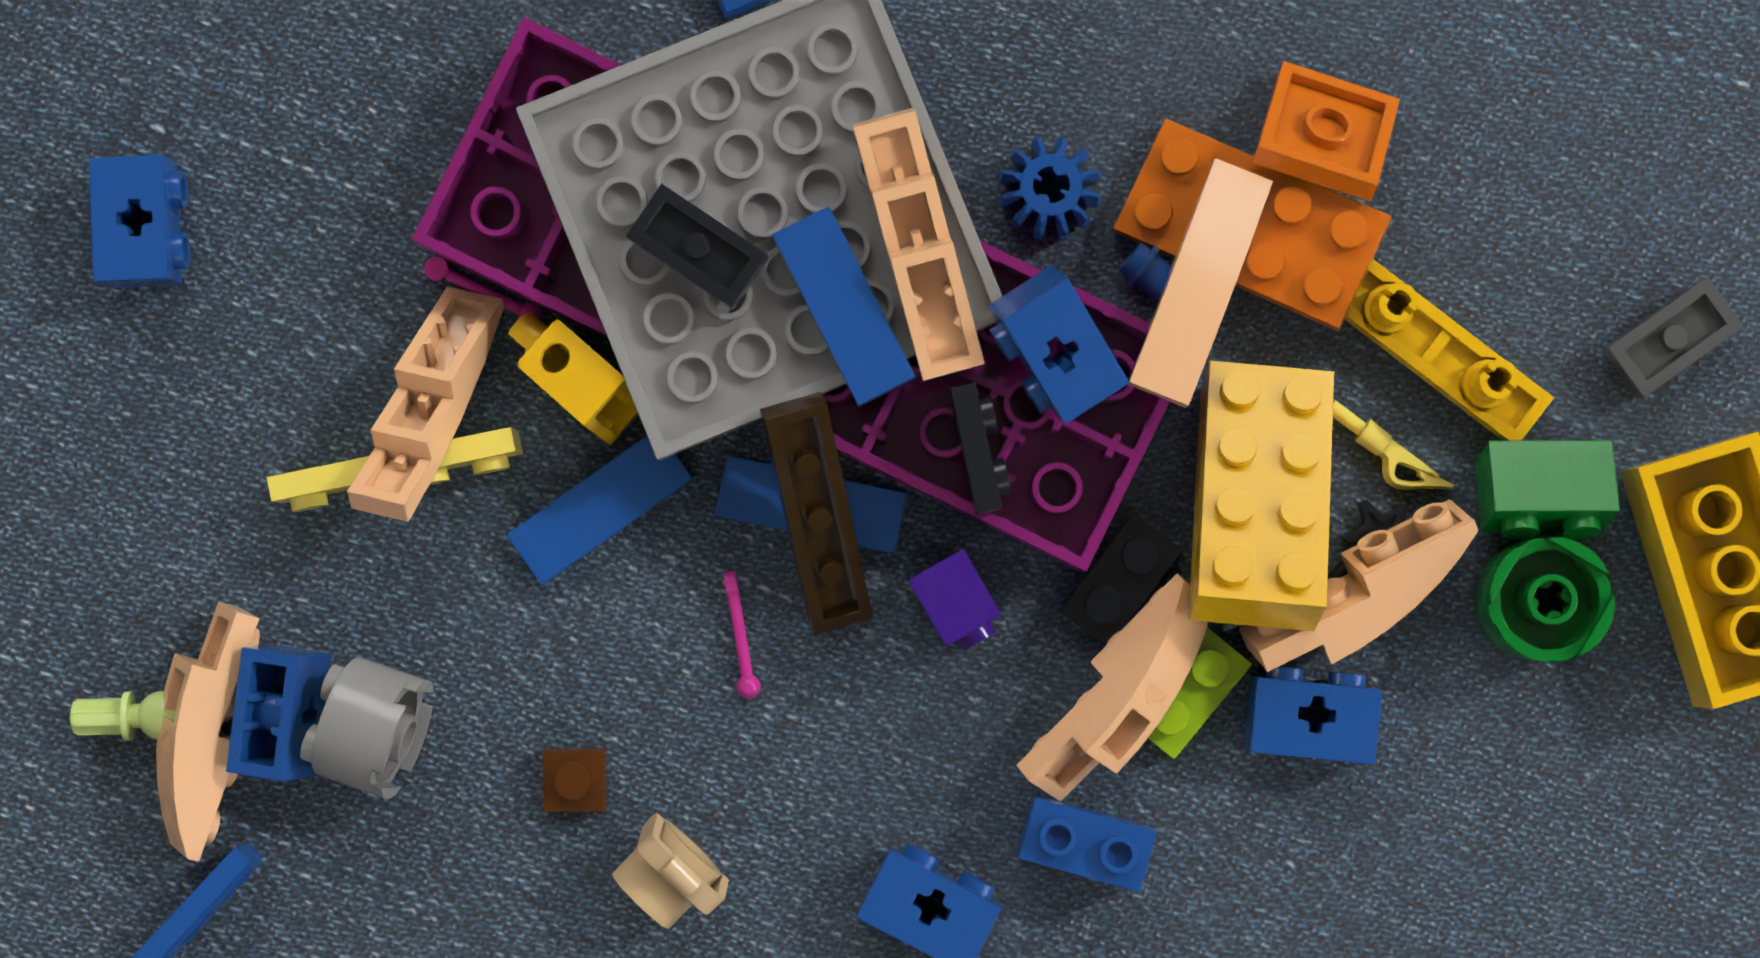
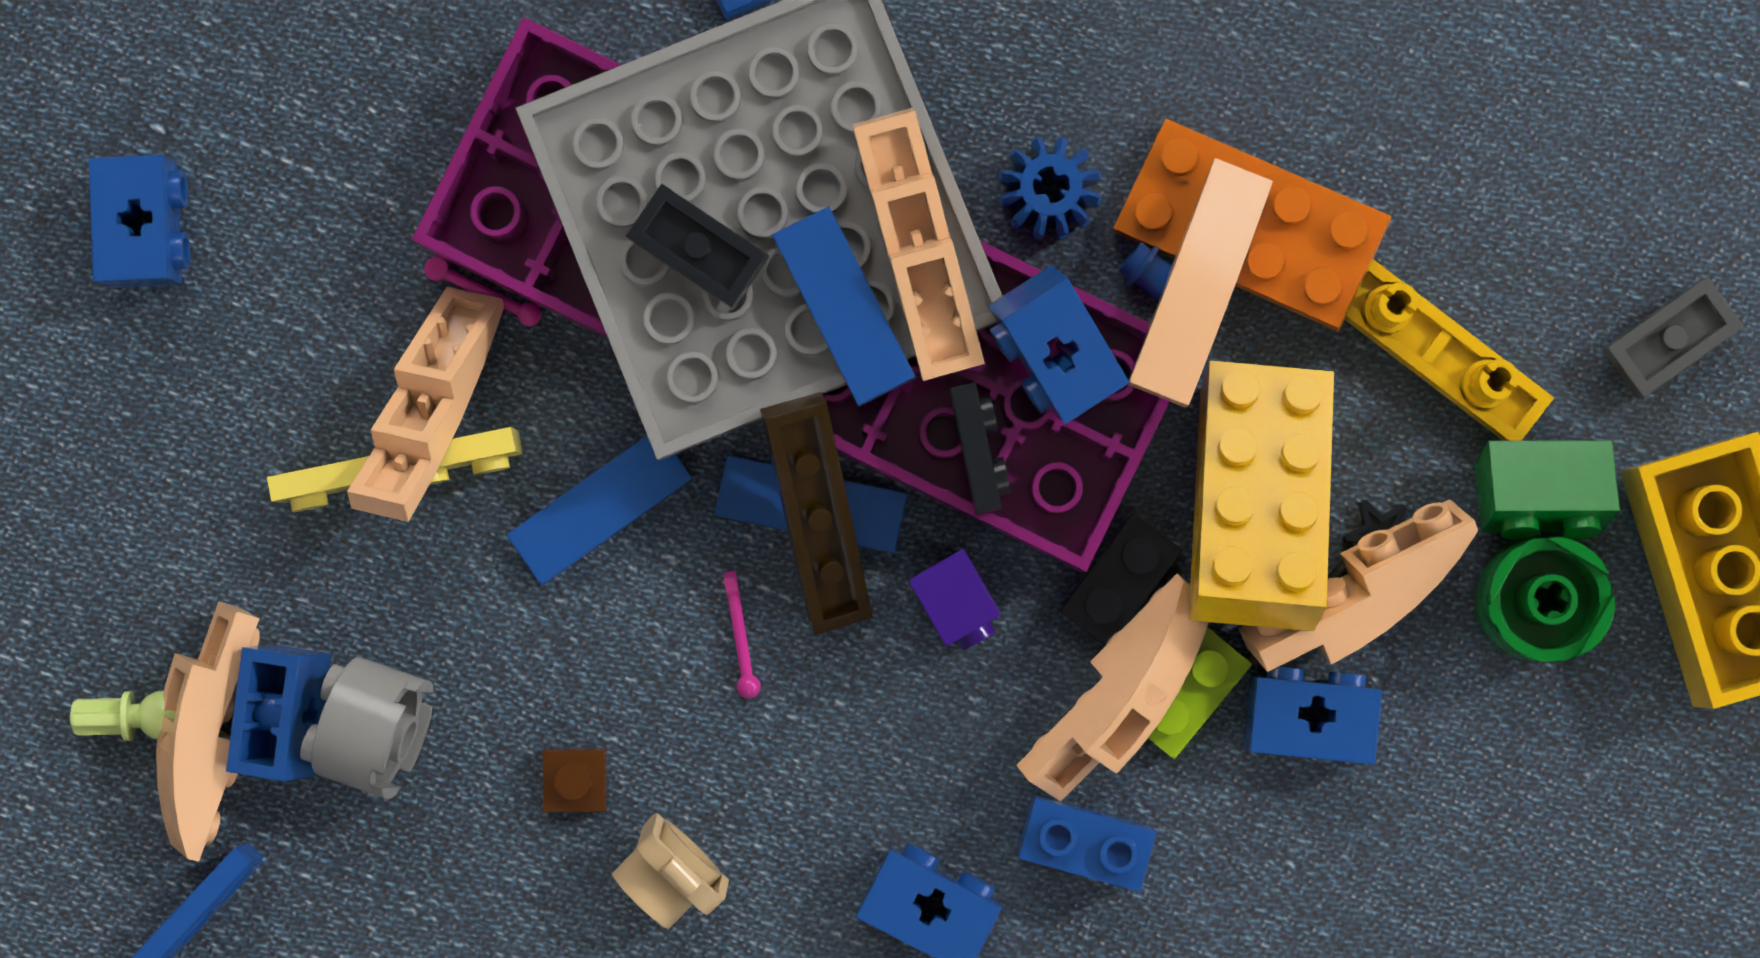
yellow torso [507,312,638,446] -> none
orange plate [1252,61,1400,202] -> none
light yellow hand [1333,400,1455,490] -> none

